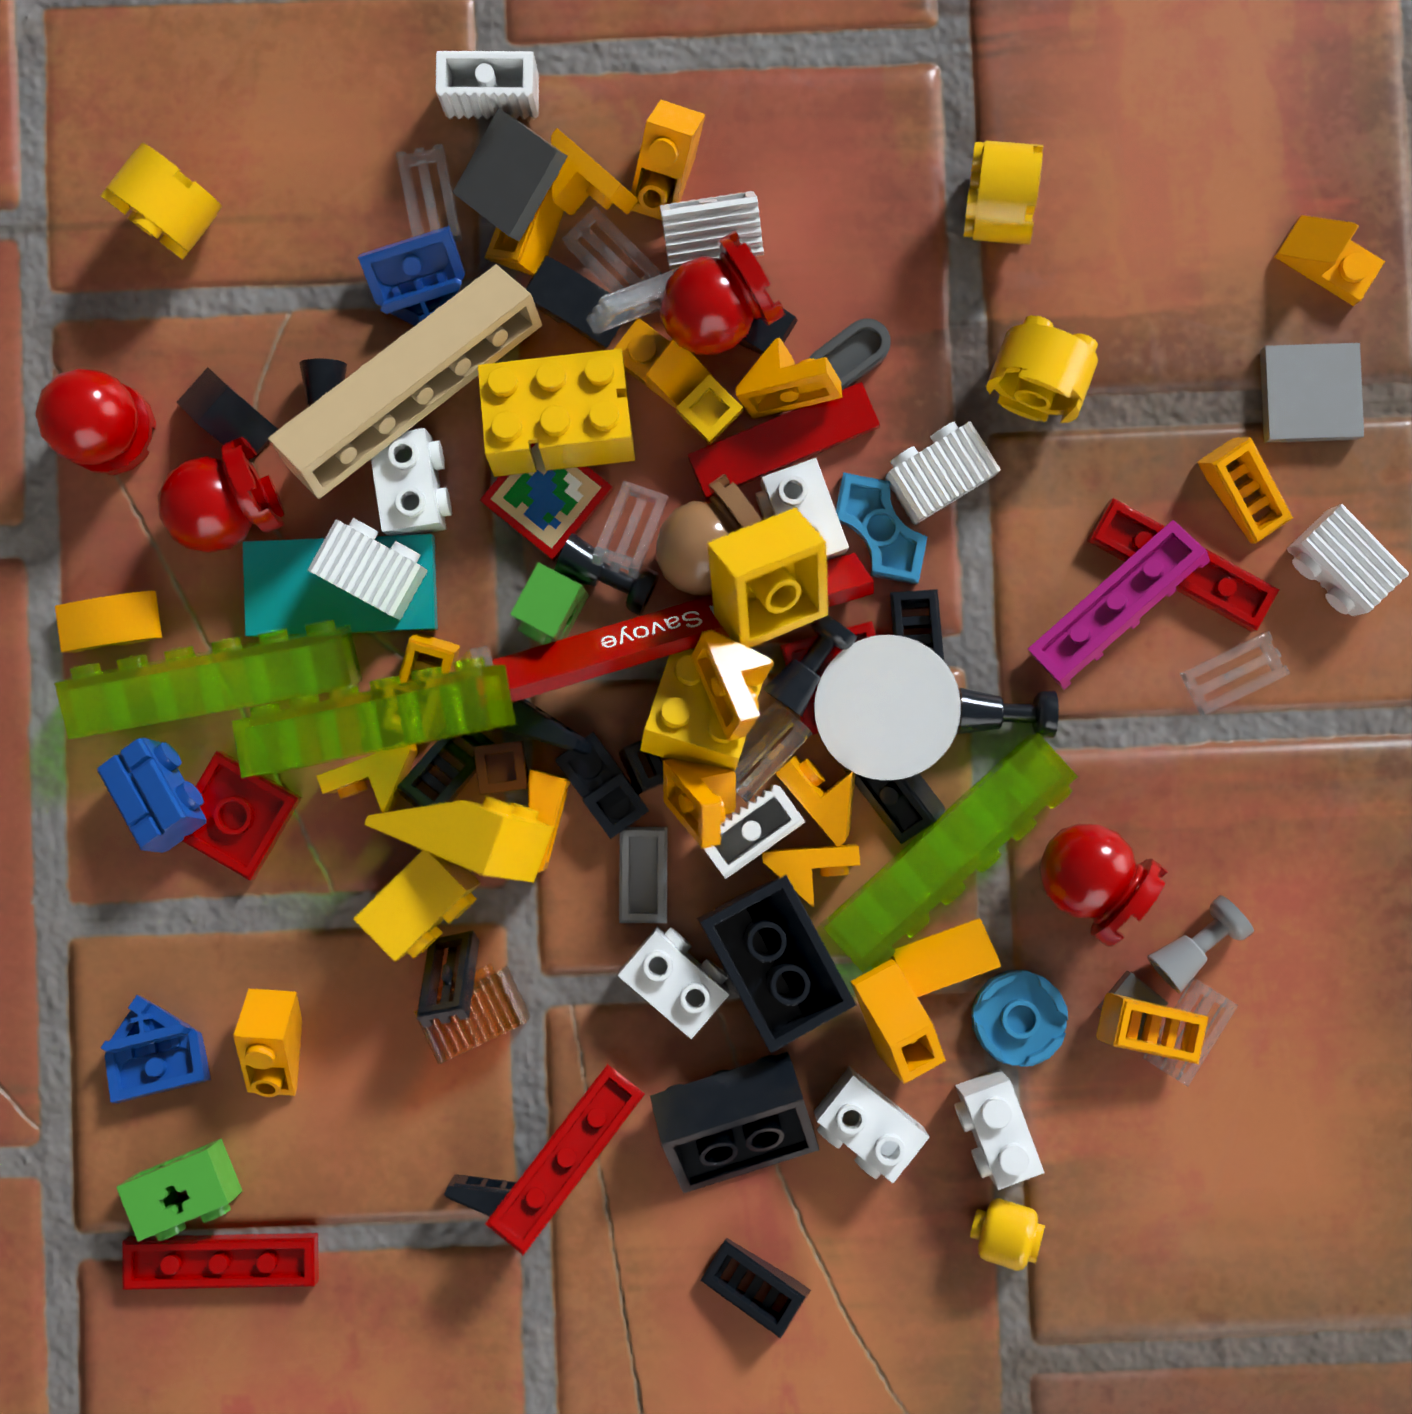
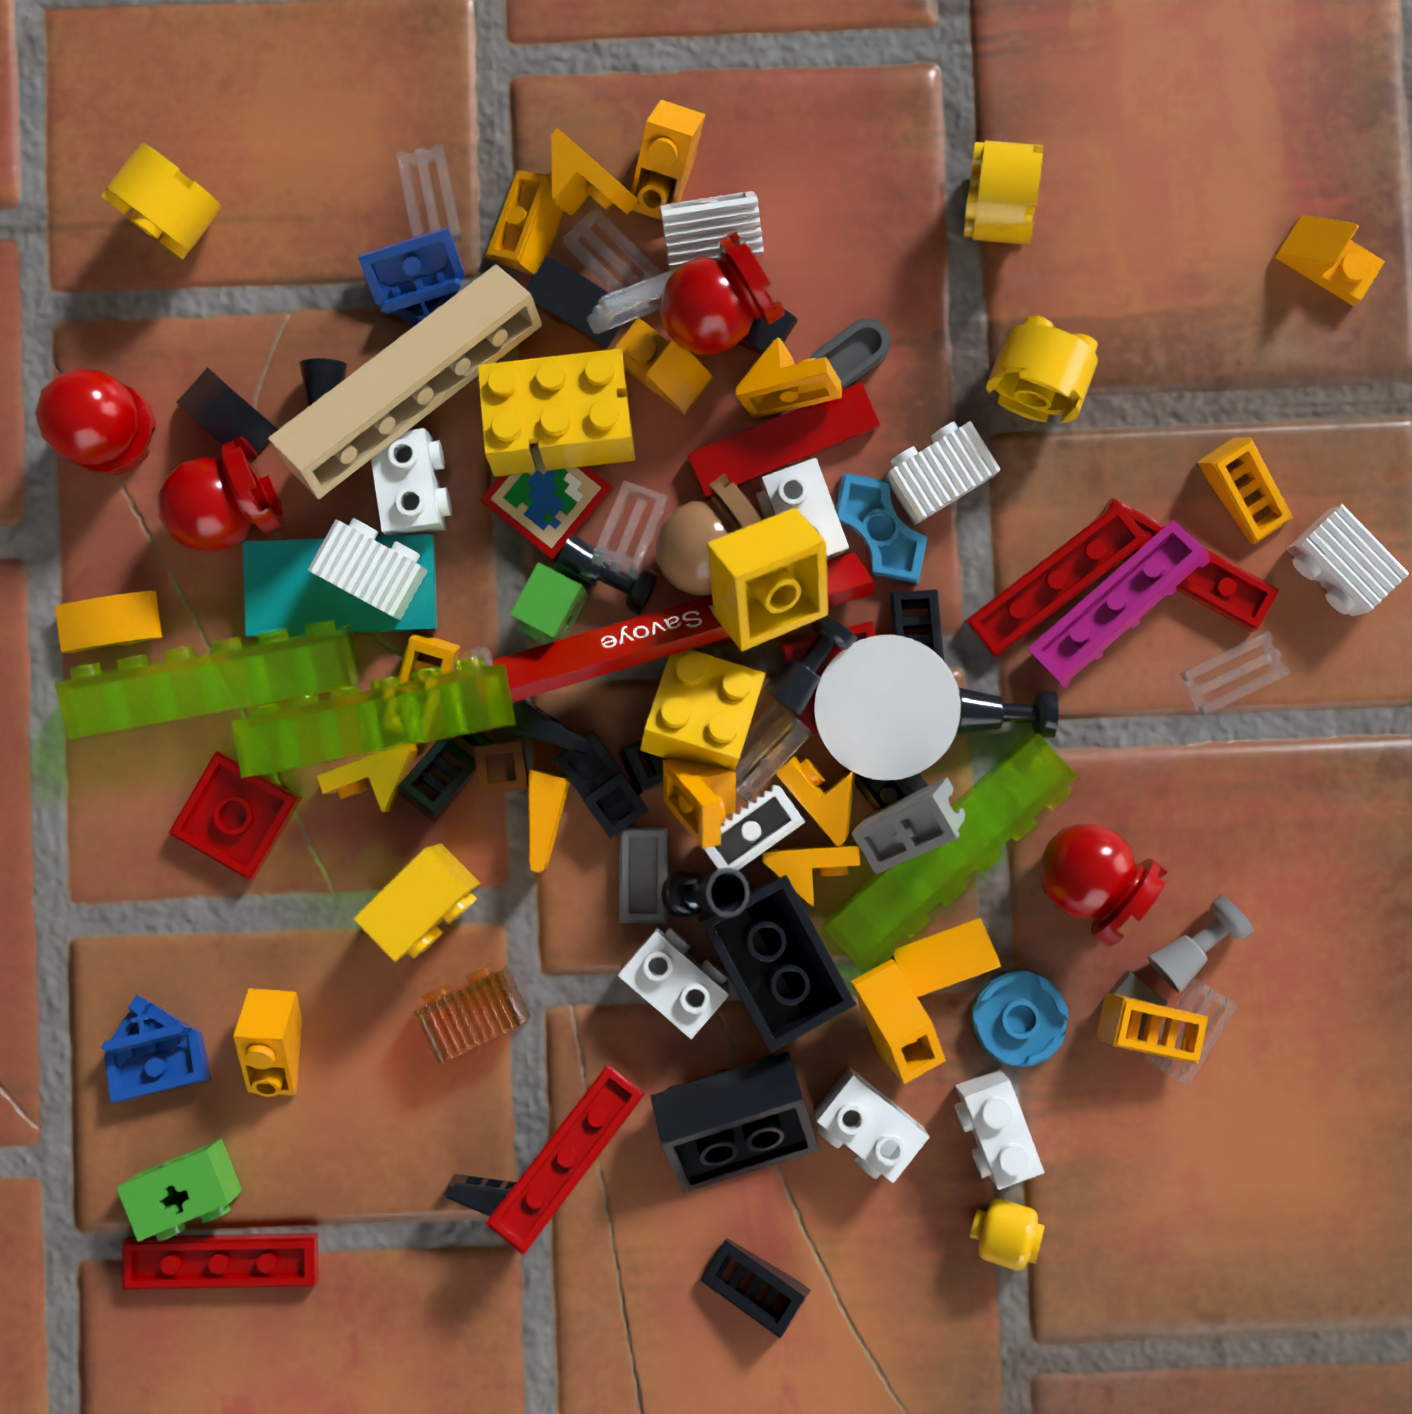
blue brick [97,737,207,853] -> none
yellow slope [364,797,554,882] -> none
black tile [416,930,480,1027] -> none
white brick [436,51,539,120] -> none
dark grey tile [452,108,568,241] -> none
yellow tile [676,374,744,445] -> none
light orange slope [691,630,774,741] -> none
light grey tile [1260,343,1364,443] -> none
none -> black piece [661,867,750,918]
none -> light grey hinge [851,777,965,874]
none -> red tile [965,502,1149,657]

